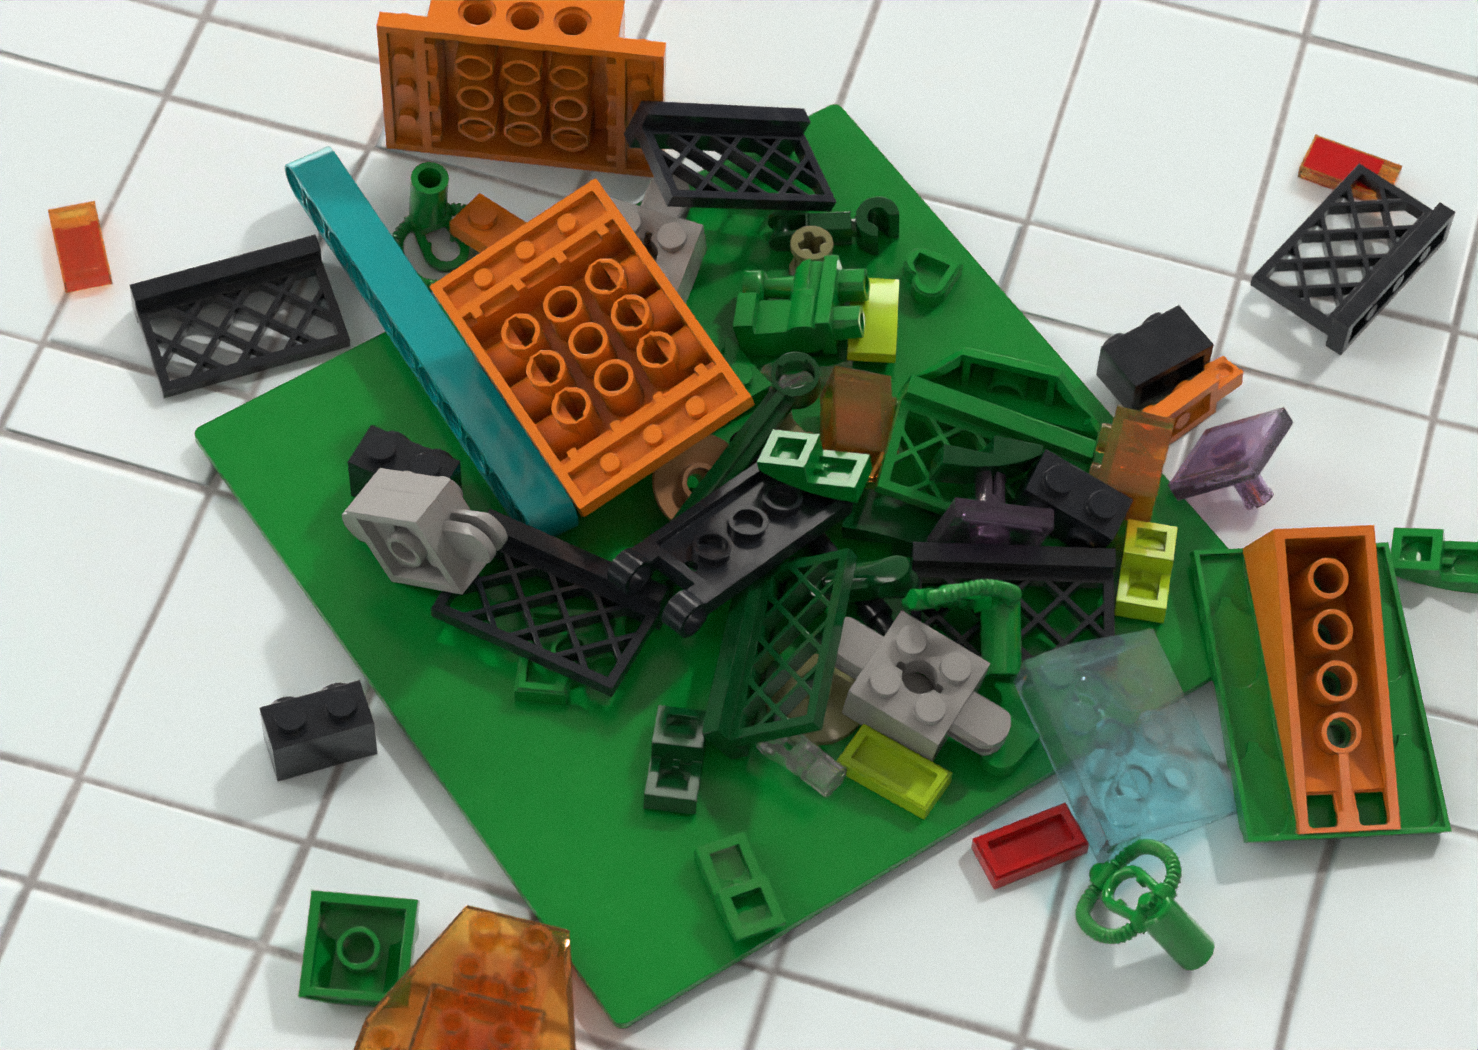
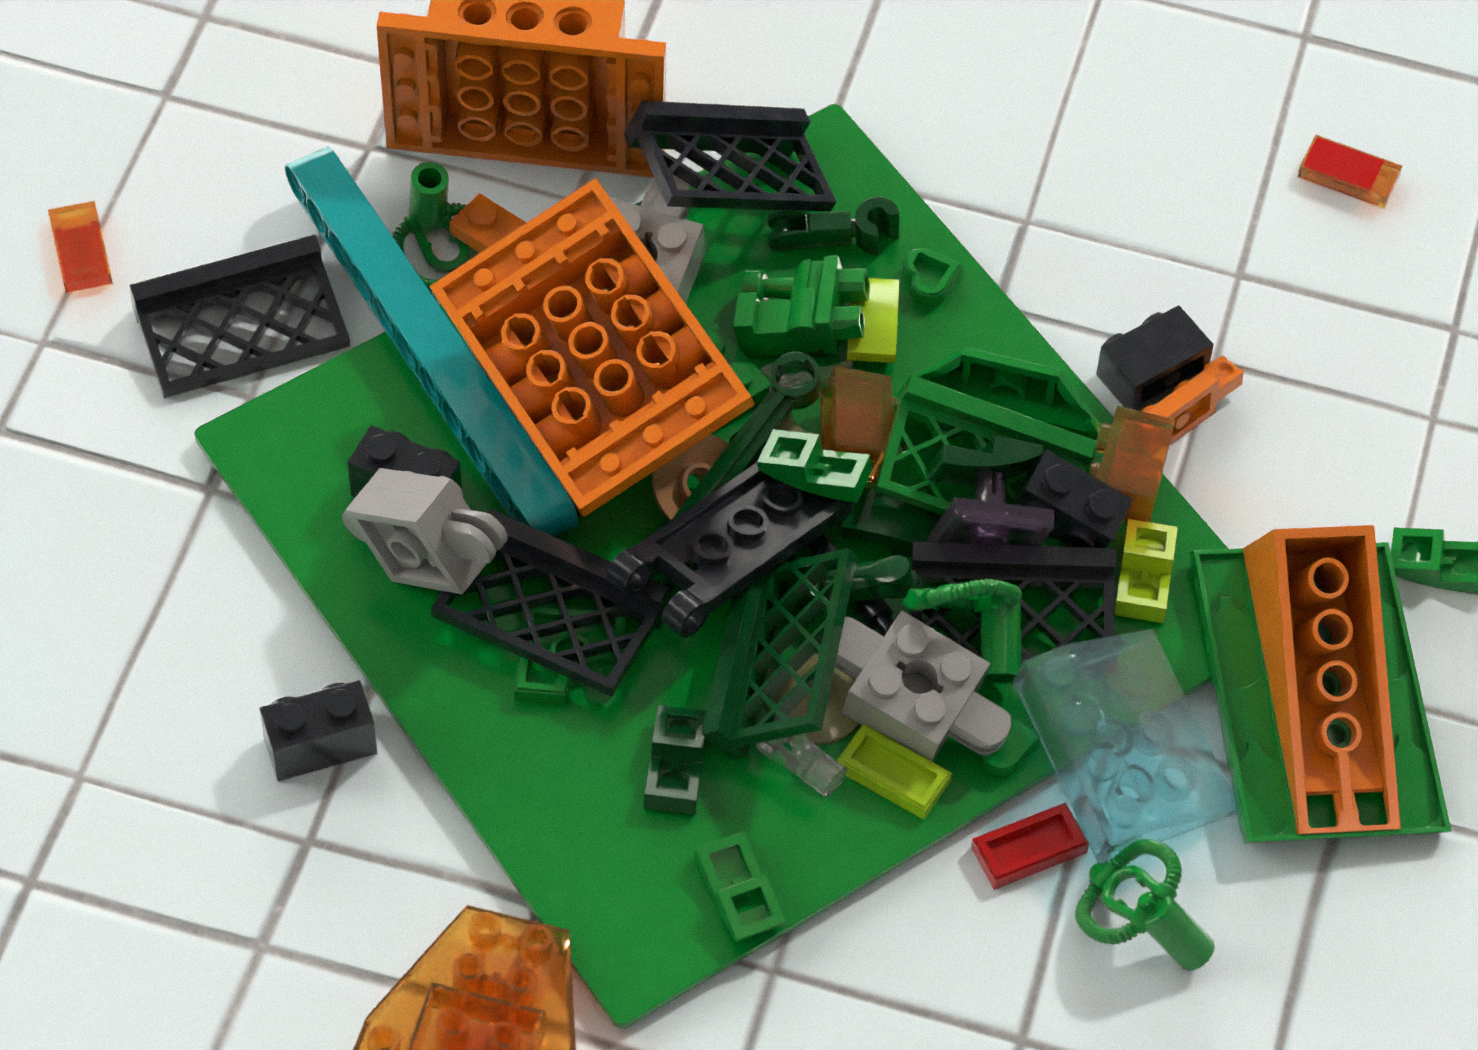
green slope [298,890,420,1009] -> none
olive bush [789,226,834,275] -> none
clear purple tile [1168,407,1294,510] -> none
black fence [1250,163,1455,355] -> none

